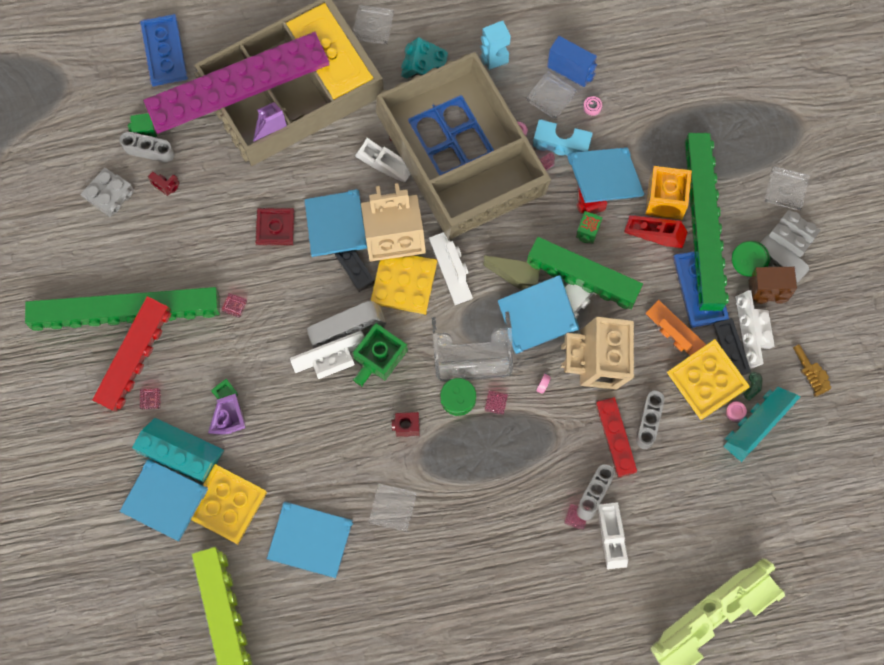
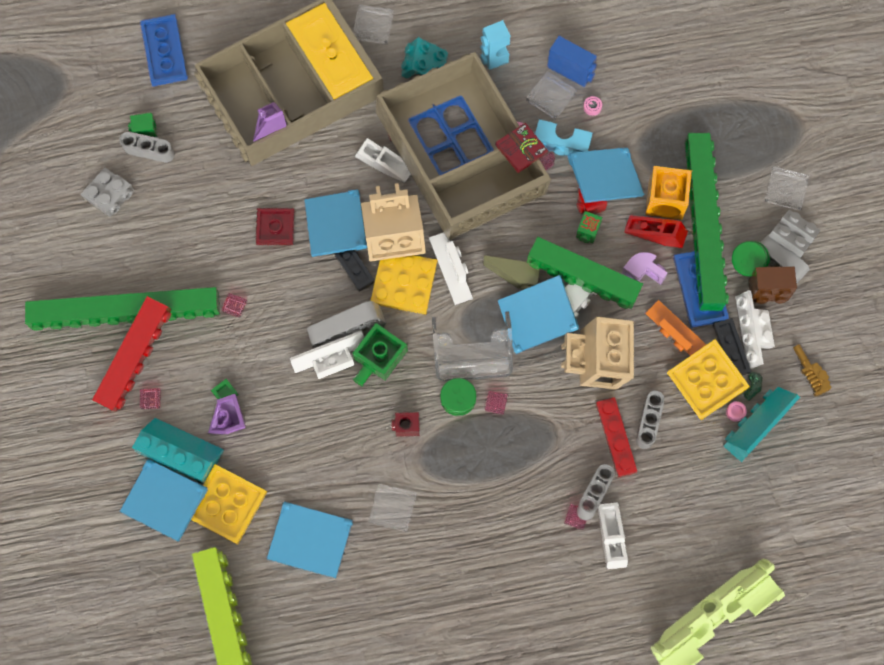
magenta plate [143,32,330,134] -> none
dark red bracket [148,171,180,197] -> none
bright pink tile [536,373,551,394] -> none
none -> dark red tile [495,123,548,173]
none -> lavender brick [621,252,667,285]

